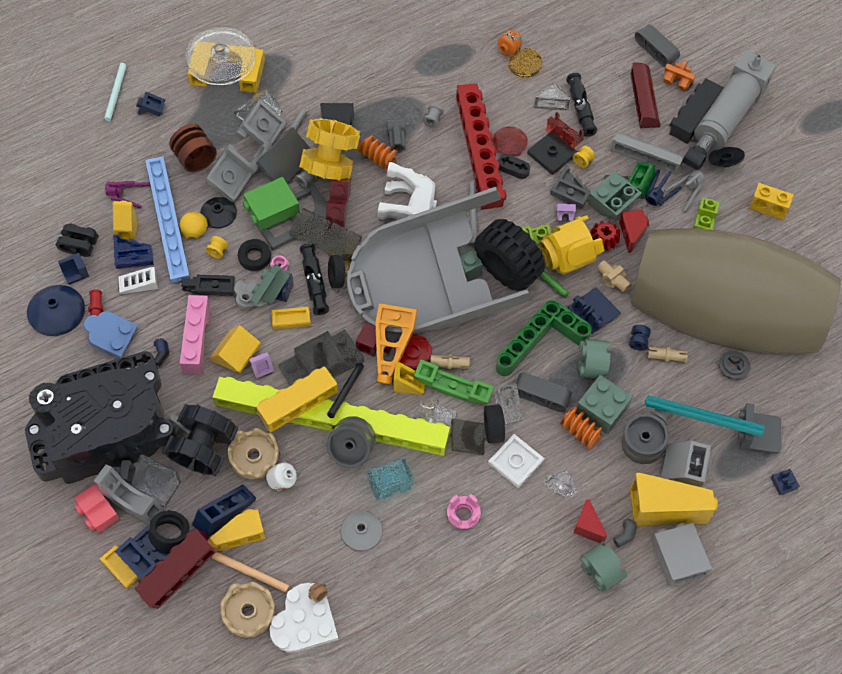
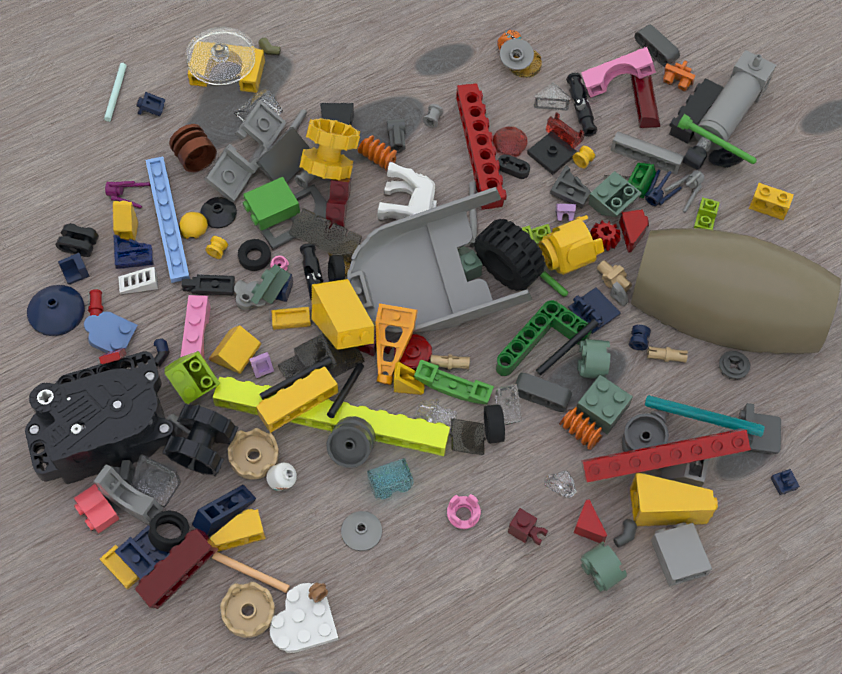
white tile [488,434,545,489] -> none
none -> red tile [99,348,127,364]
none -> lime slope [164,351,220,404]
none -> olive arm [258,37,281,55]
none -> black bar [259,356,333,400]
none -> yellow slope [311,279,374,350]
none -> light grey dish [500,38,534,70]
none -> dark red brick [508,508,548,546]
none -> black bar [536,319,598,375]
none -> bright pink arch [581,47,656,98]
none -> red brick [581,428,751,483]
none -> light grey tile [610,282,628,306]
none -> bright green piece [677,114,757,164]

